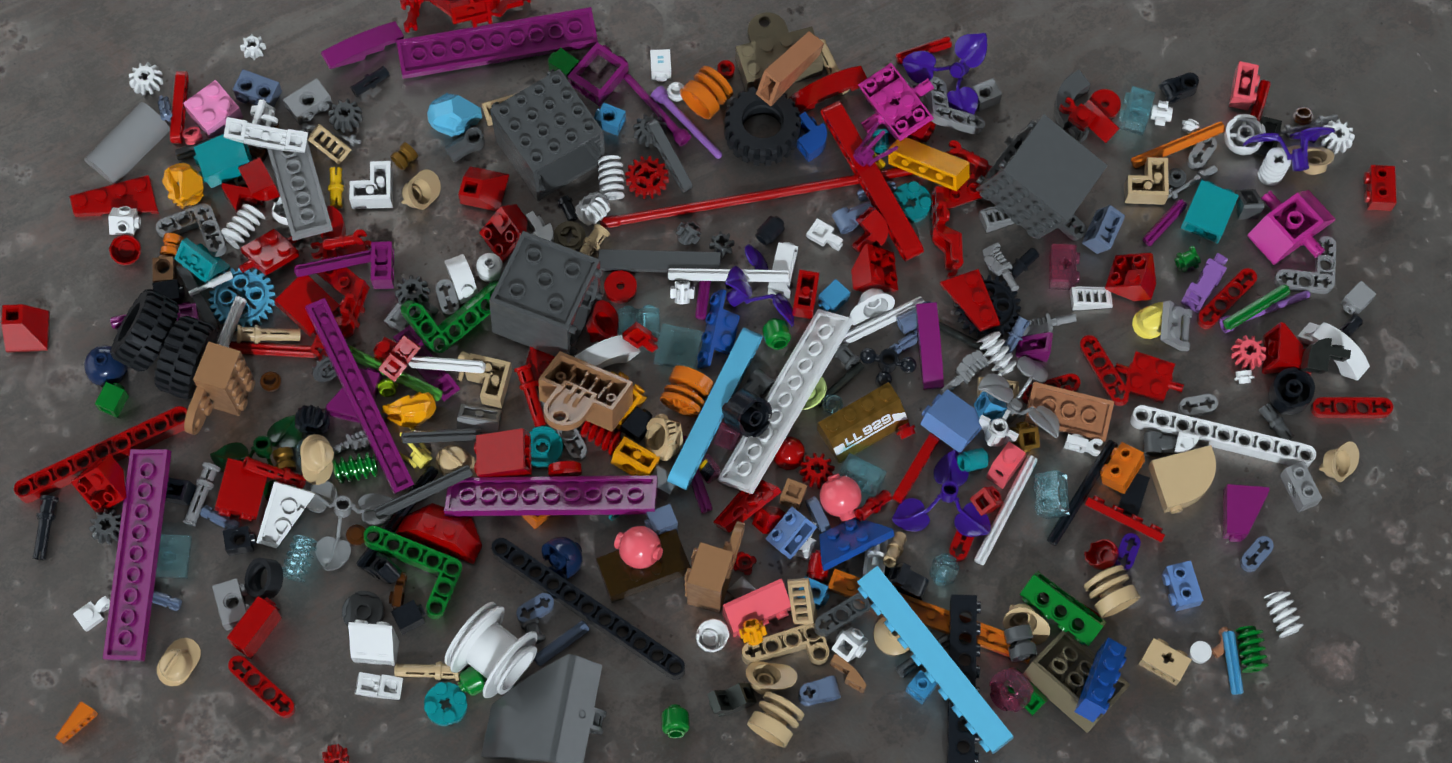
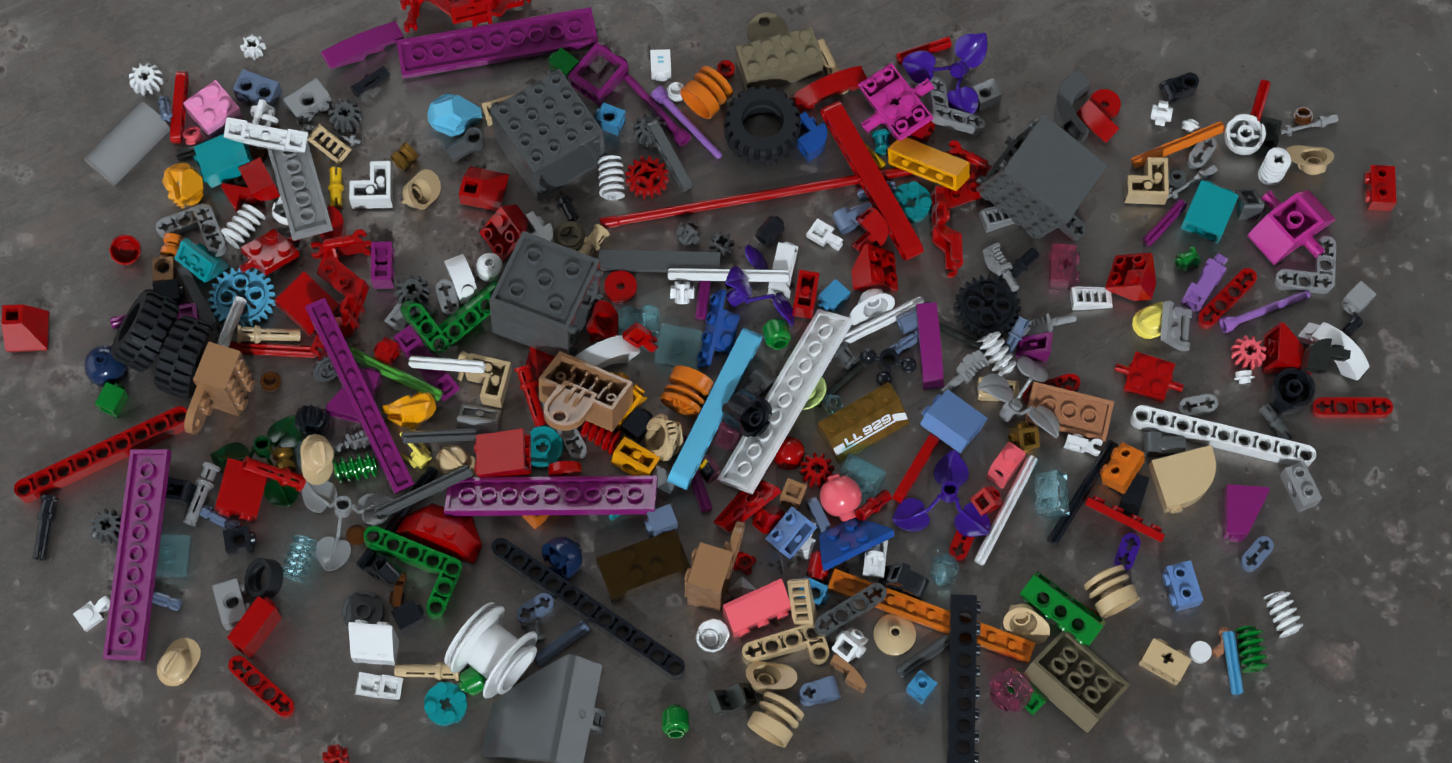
orange slope [55,701,98,744] -> none
red wing [69,175,159,217] -> none
red slope [71,454,126,513] -> none
white brick [108,206,141,236] -> none
white piece [189,271,233,297] -> none
white wing [256,481,316,548] -> none
magenta axle [294,250,371,277] -> none
slope [378,334,421,382] -> none
lime plate [378,378,398,397] -> none
white gear [575,191,610,226] -> none
coral brick [614,526,663,569] -> none
light orange gear [739,619,767,646] -> none
nougat slope [756,31,824,106] -> none
magenta plant [853,122,898,167] -> none
medium azure brick [857,566,1014,754] -> none
tan pin [883,531,907,567] -> none
red plate [896,423,916,440] -> none
red wing [940,269,1000,332] -> none
teal brick [957,448,990,472] -> none
dark azure brick [973,391,1007,422] -> none
white brick [979,409,1019,447] -> none
dark grey wheel [1004,624,1038,662] -> none
red plate [1059,97,1097,132] -> none
blue brick [1074,637,1127,722] -> none
red beam [1080,335,1129,406] -> none
sand blue brick [1082,205,1125,254] -> none
red hair [1084,539,1119,571] -> none
clear light blue brick [1118,86,1156,135] -> none
white tile [1174,431,1200,453] -> none
green axle [1223,285,1291,330] -> none
coral brick [1228,61,1260,111] -> none
dark purple plant [1243,127,1335,171] -> none
white gear [1319,119,1355,154] -> none
tan piece [1319,441,1359,482] -> none

